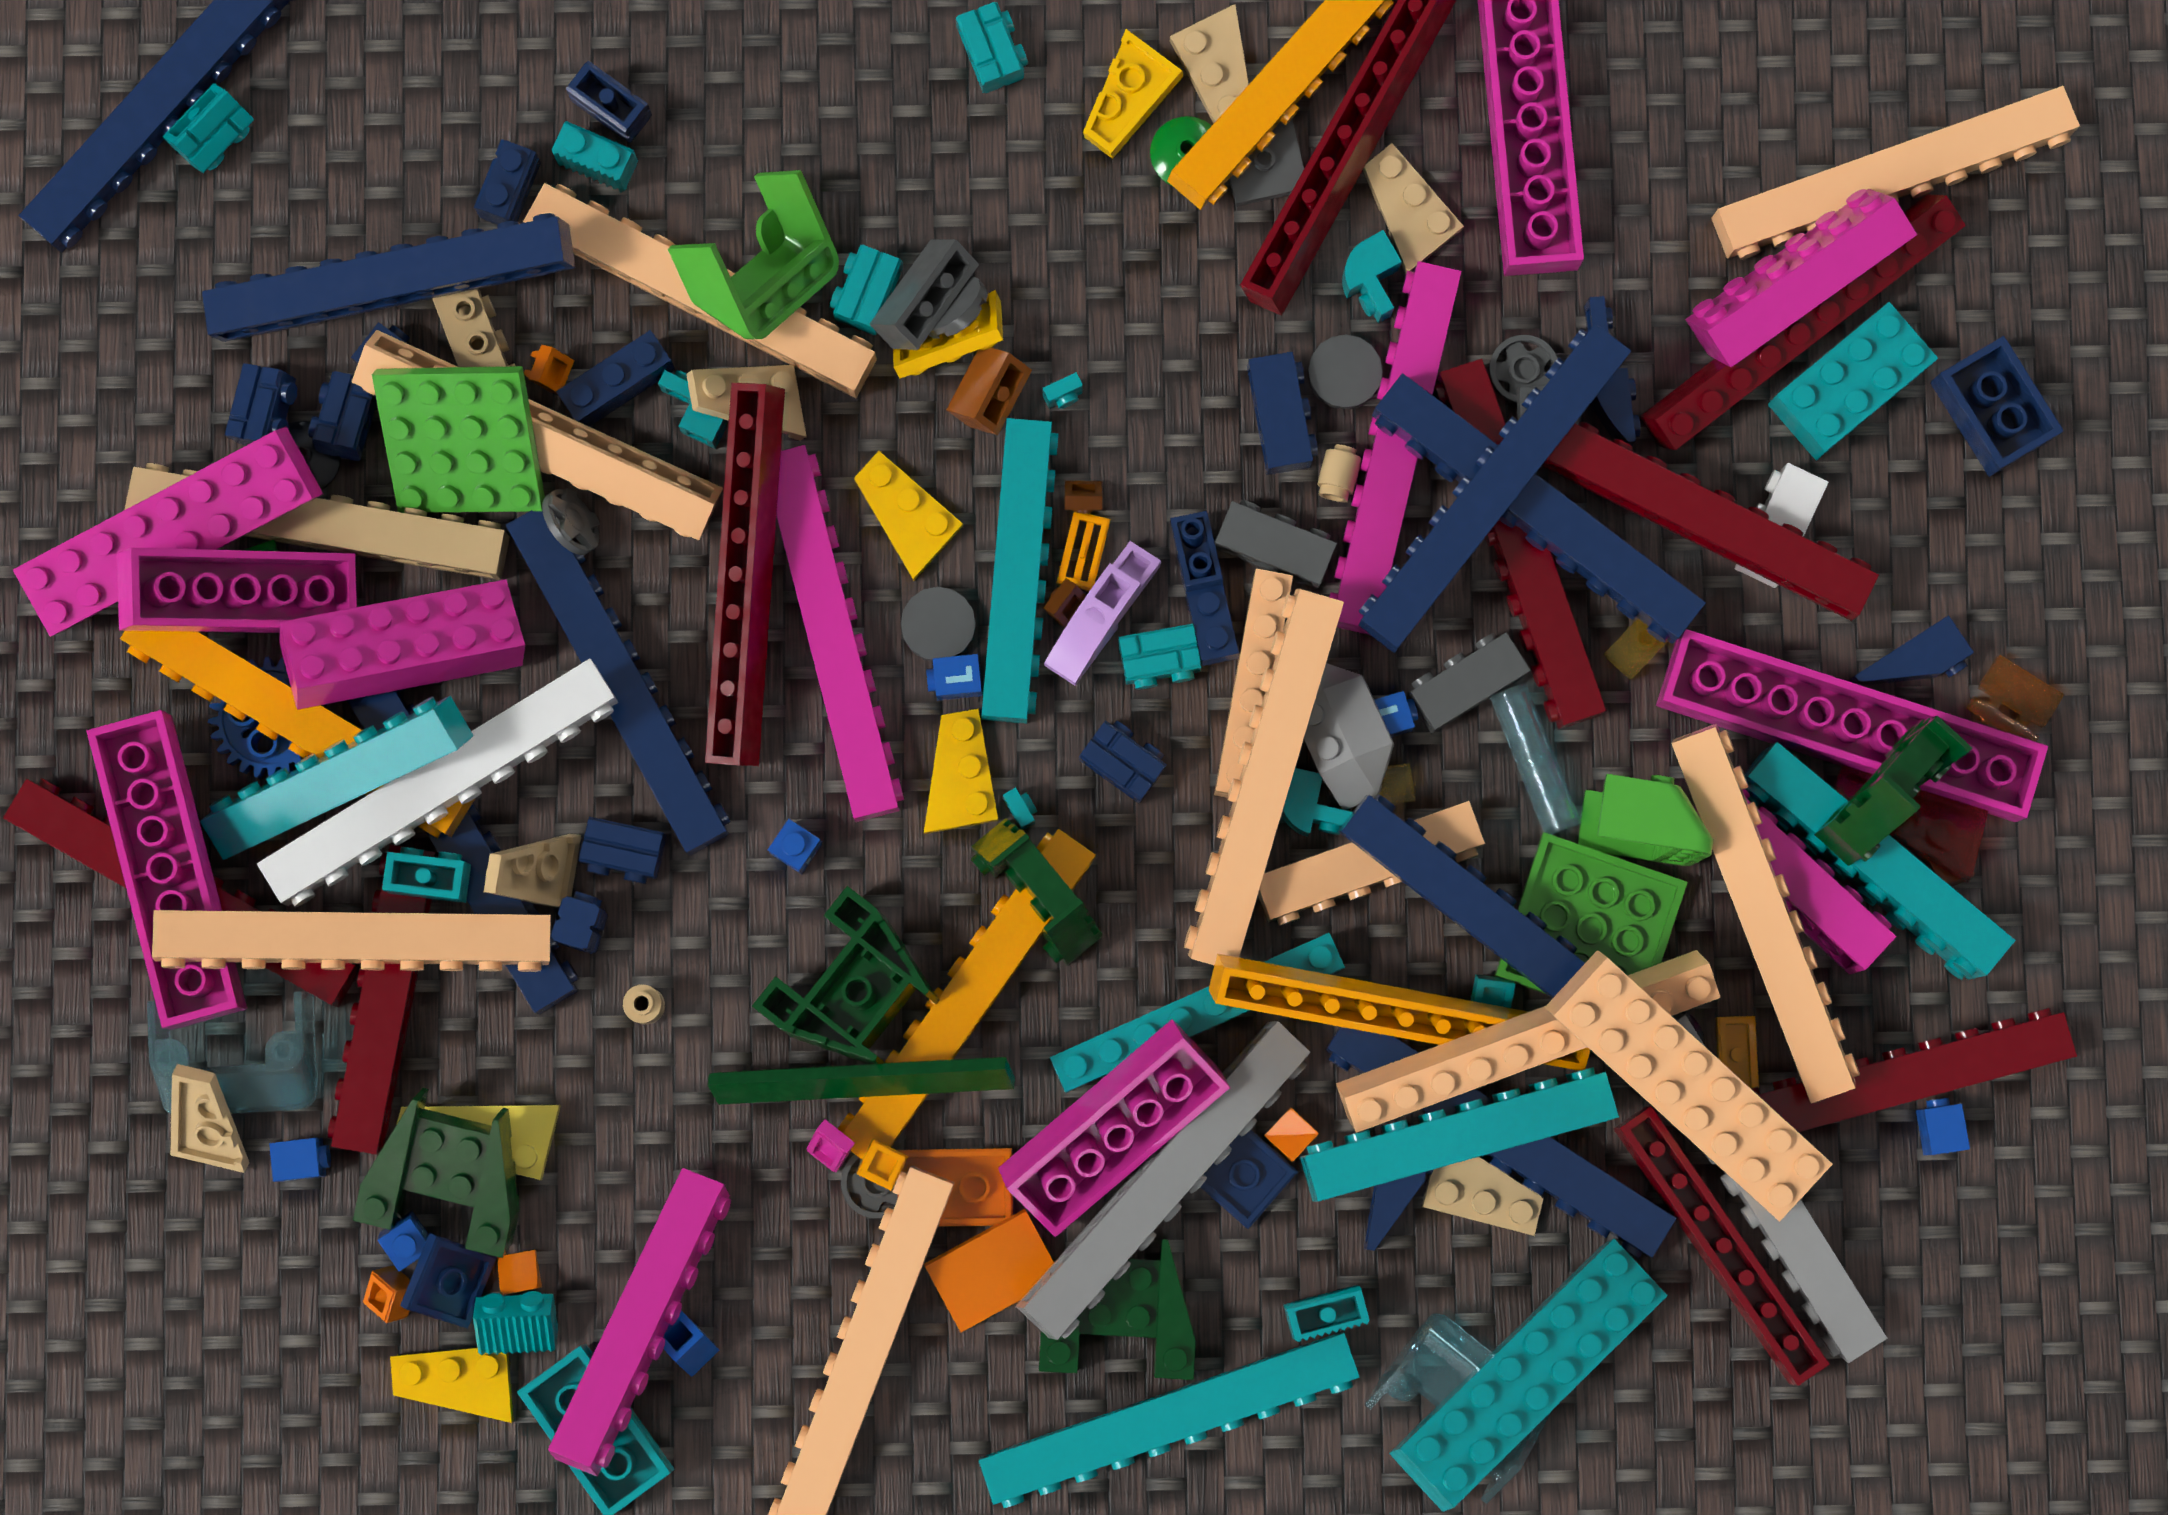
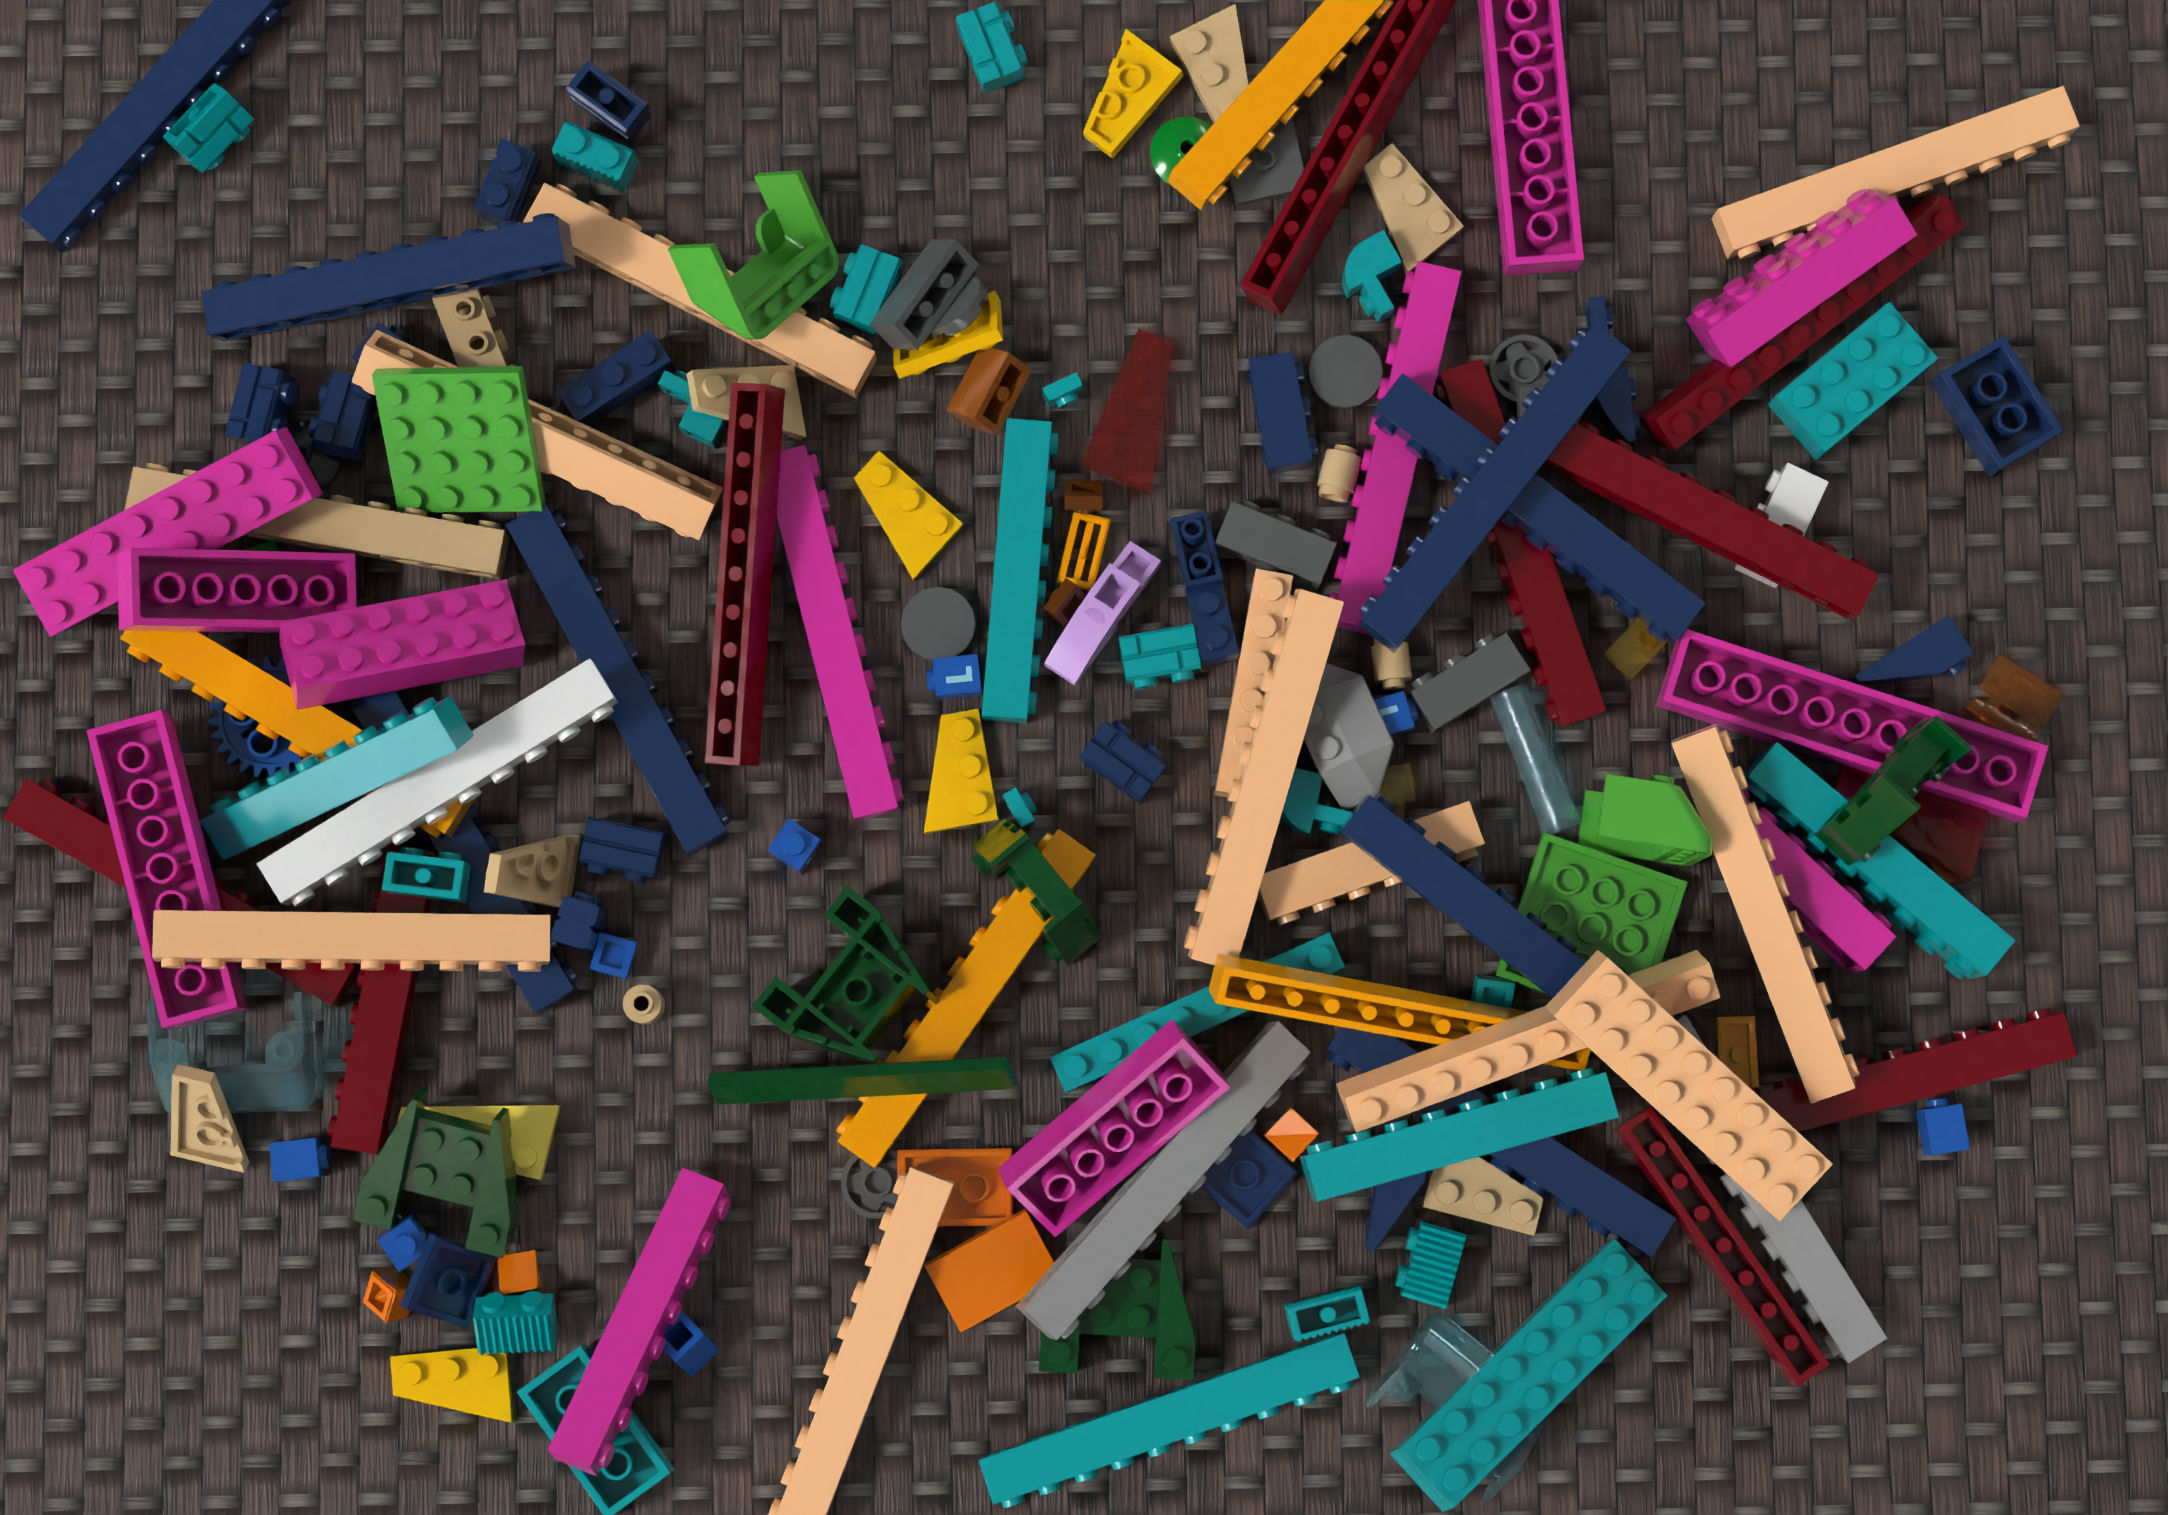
orange tile [524,345,574,394] -> none
dark grey wheel [542,488,600,555] -> none
dark pink tile [807,1119,855,1172] -> none
light orange tile [856,1139,908,1191] -> none
none -> blue plate [589,932,638,980]
none -> clear red wing [1081,328,1173,495]
none -> tan brick [1371,638,1412,690]
none -> teal brick [1395,1221,1467,1309]

